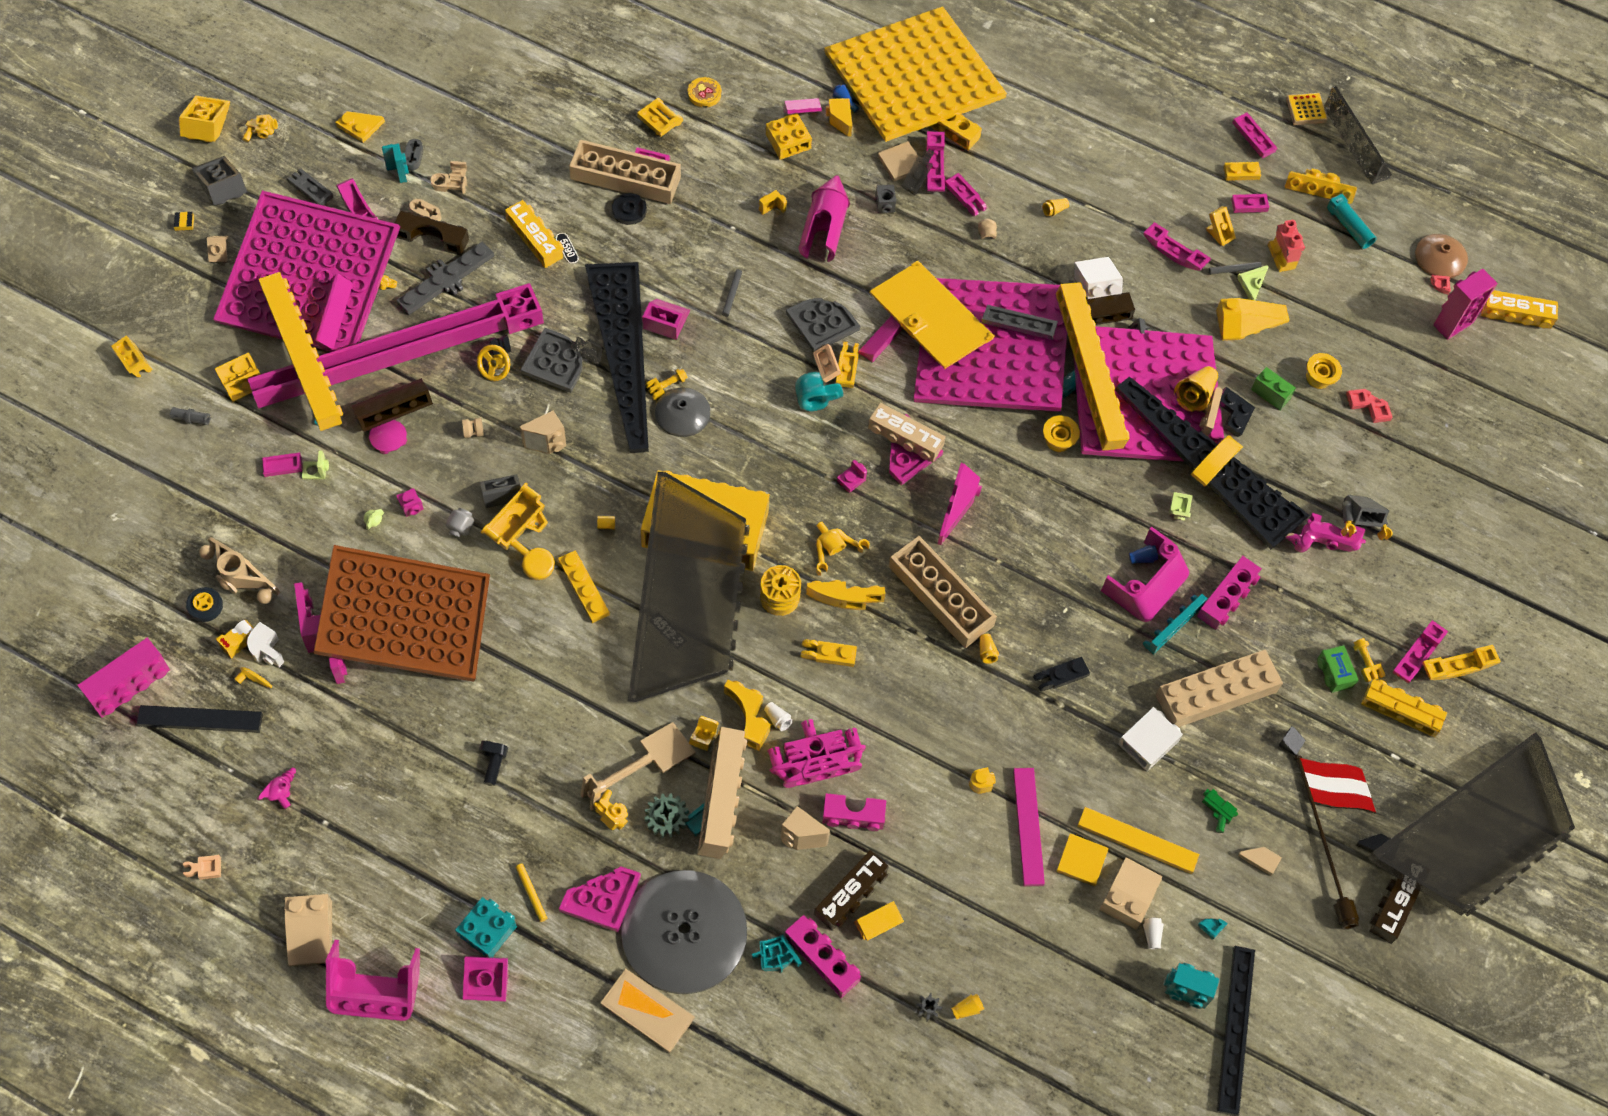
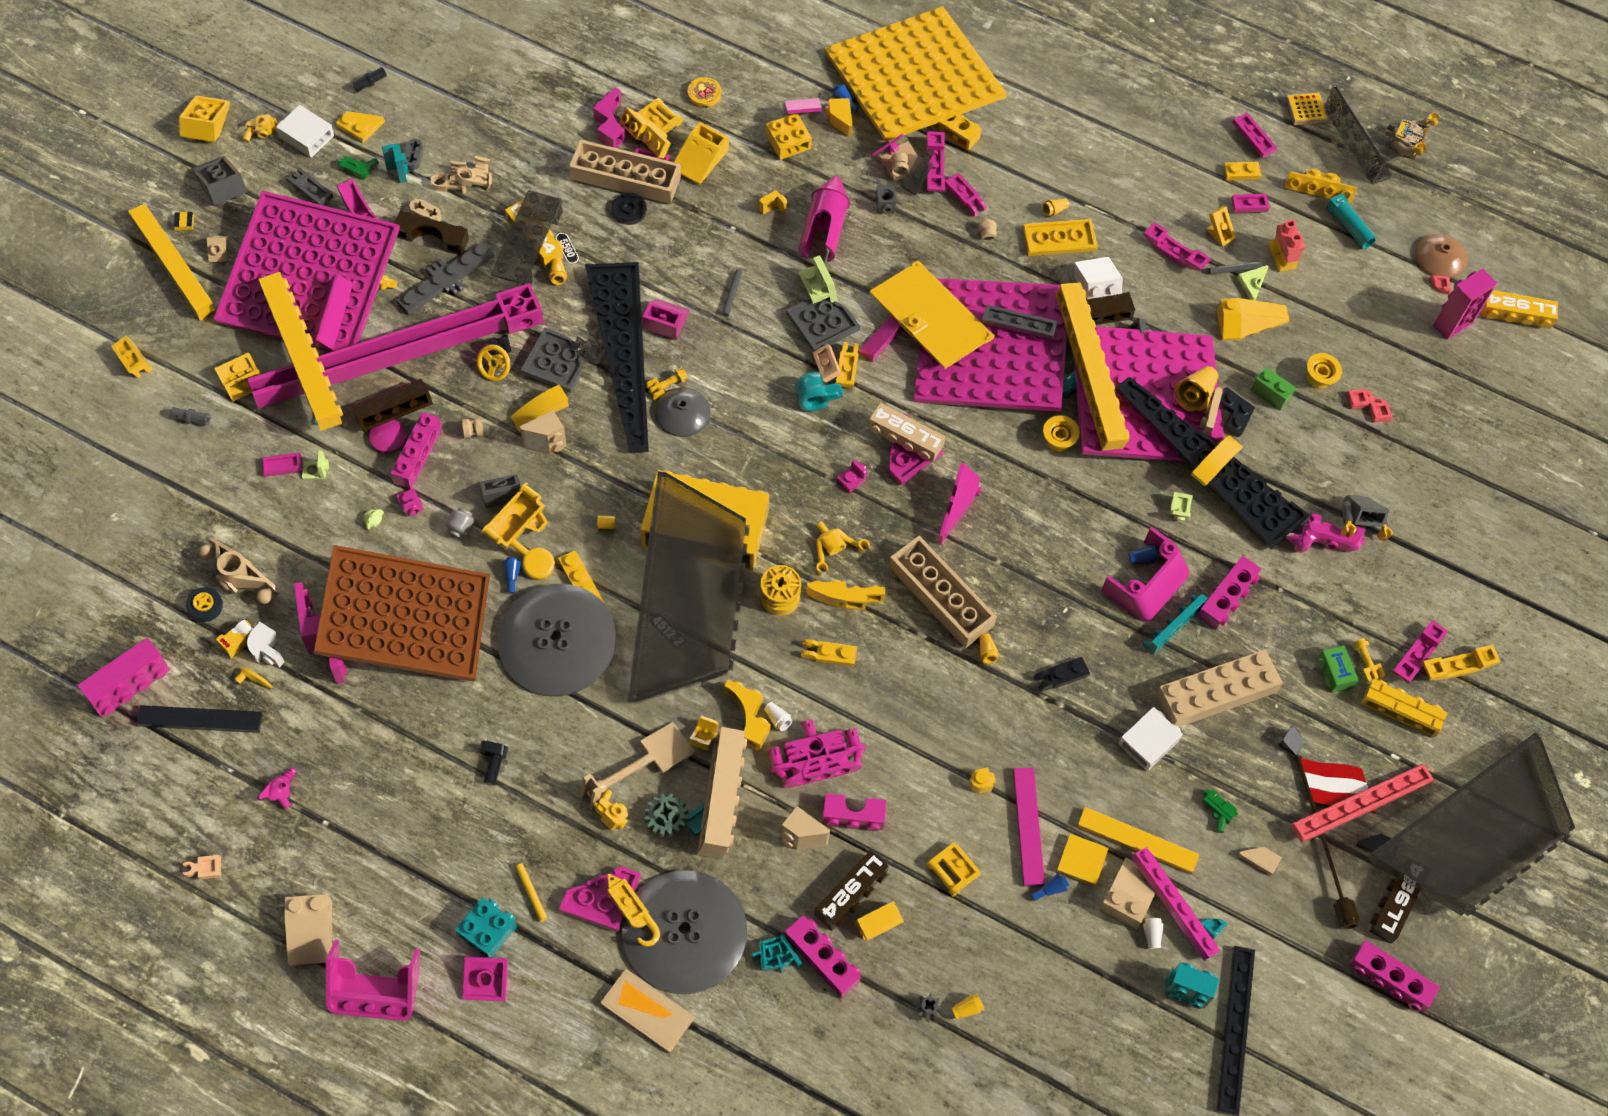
none -> yellow tile [128,203,216,321]
none -> white brick [276,105,334,158]
none -> green piece [337,156,379,180]
none -> black pin [352,66,387,93]
none -> dark pink brick [391,412,442,490]
none -> tan piece [455,156,492,190]
none -> clear smoke bracket [491,190,563,286]
none -> dark grey dish [498,584,616,696]
none -> blue cone [502,557,522,594]
none -> yellow slope [511,385,569,433]
none -> yellow cone [549,258,567,285]
none -> dark pink arch [593,87,625,148]
none -> yellow plate [607,874,660,947]
none -> yellow slope [619,107,671,158]
none -> yellow slope [674,122,729,185]
none -> yellowish green bracket [799,255,838,304]
none -> dark pink piece [871,133,904,157]
none -> tan wheel [891,152,909,177]
none -> yellow plate [926,842,981,897]
none -> yellow tile [1022,219,1098,256]
none -> blue cone [1031,873,1069,901]
none -> dark pink plate [1131,847,1220,961]
none -> coral tile [1290,764,1434,843]
none -> dark pink brick [1349,940,1440,1013]
none -> torso [1385,112,1439,160]

